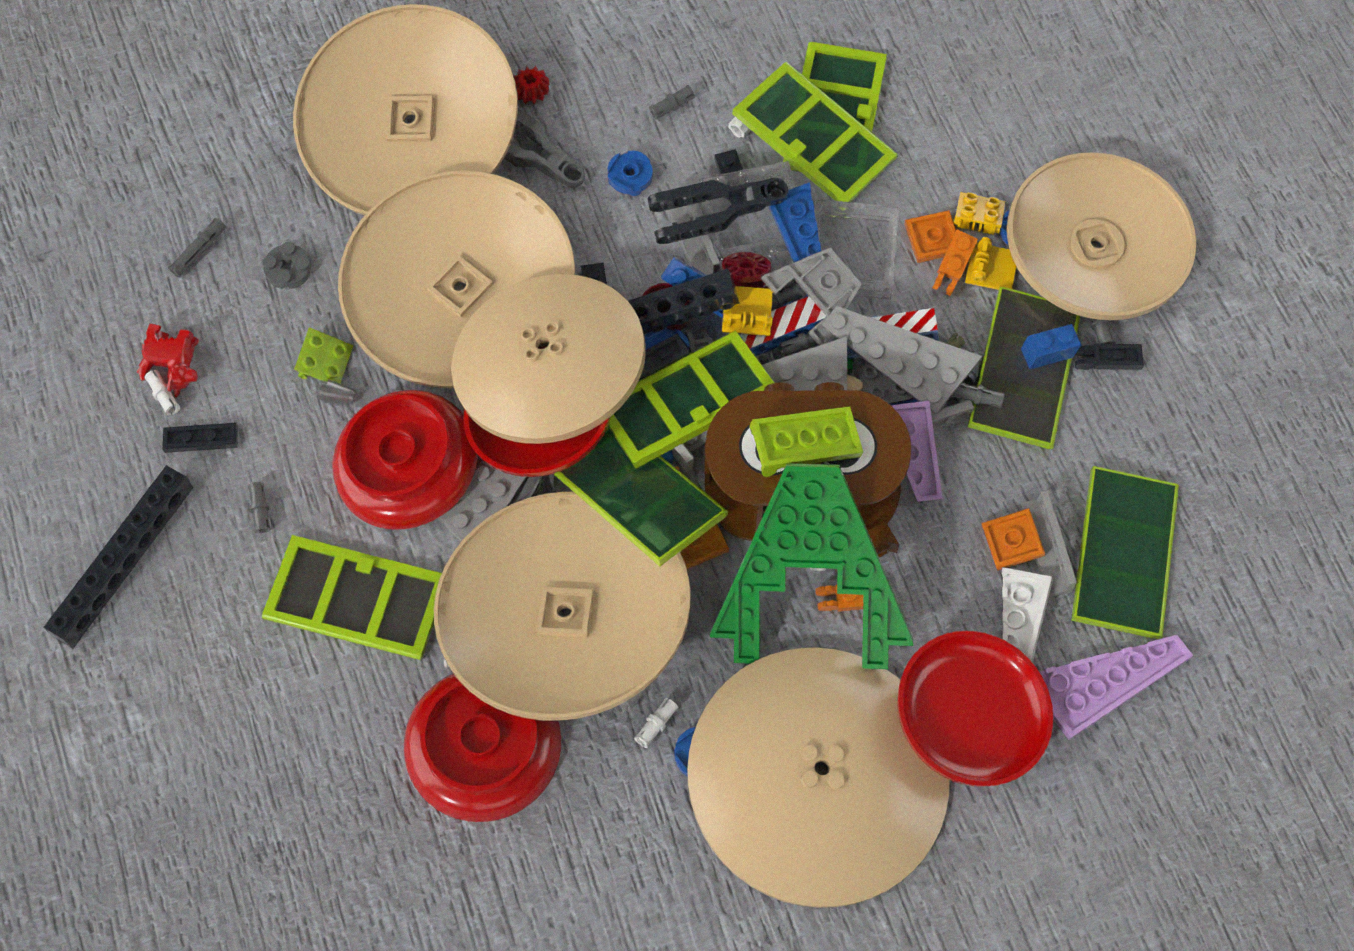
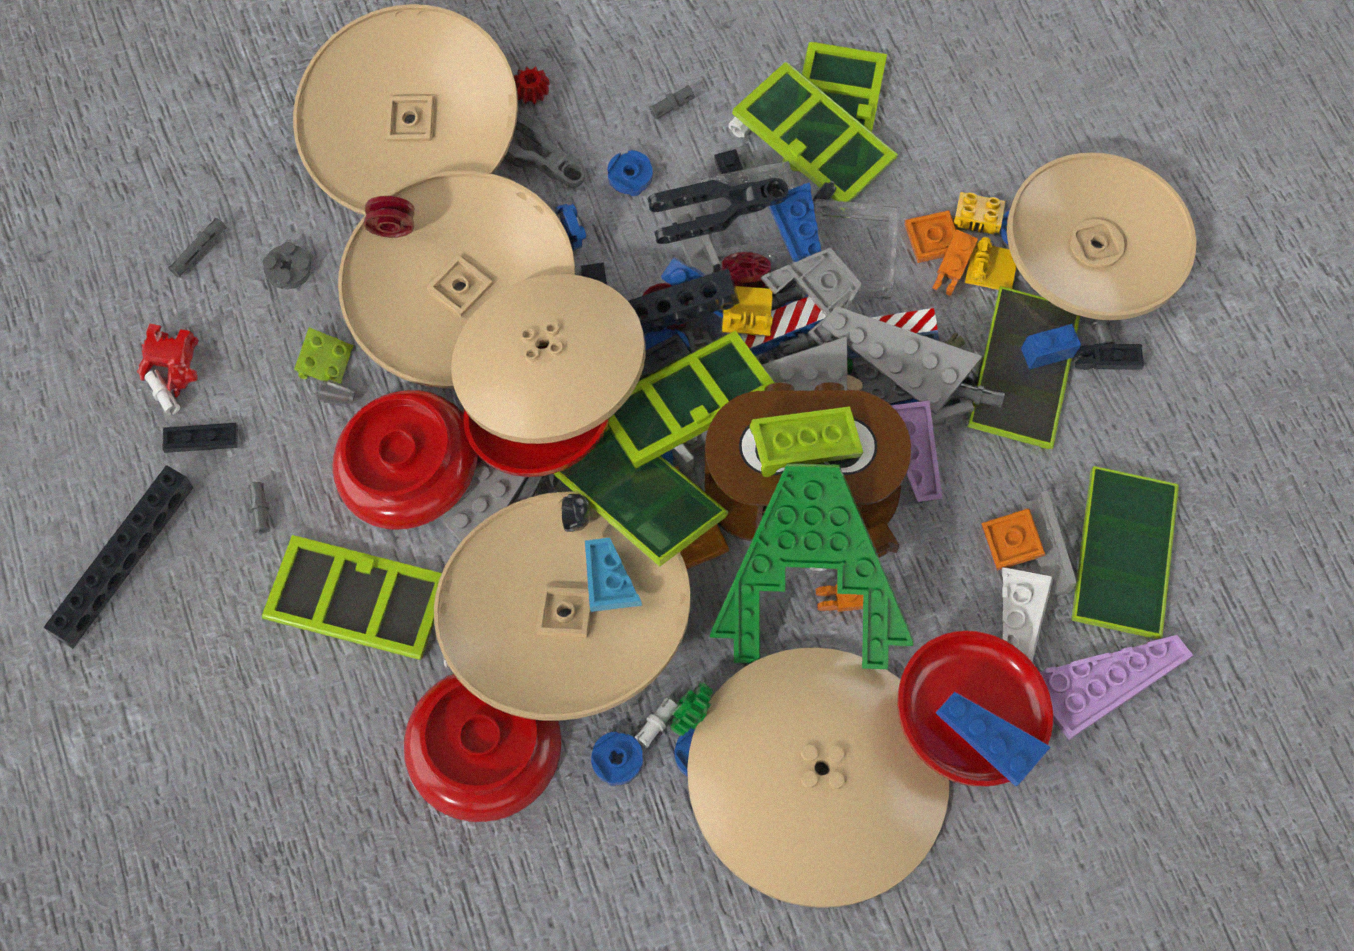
none -> dark red wheel [364,196,415,238]
none -> blue plate [555,204,586,251]
none -> black hair [561,494,591,532]
none -> dark azure wing [585,538,642,612]
none -> blue plate [591,732,643,786]
none -> green gear [670,682,713,736]
none -> black axle [813,180,837,207]
none -> blue wing [936,692,1051,786]

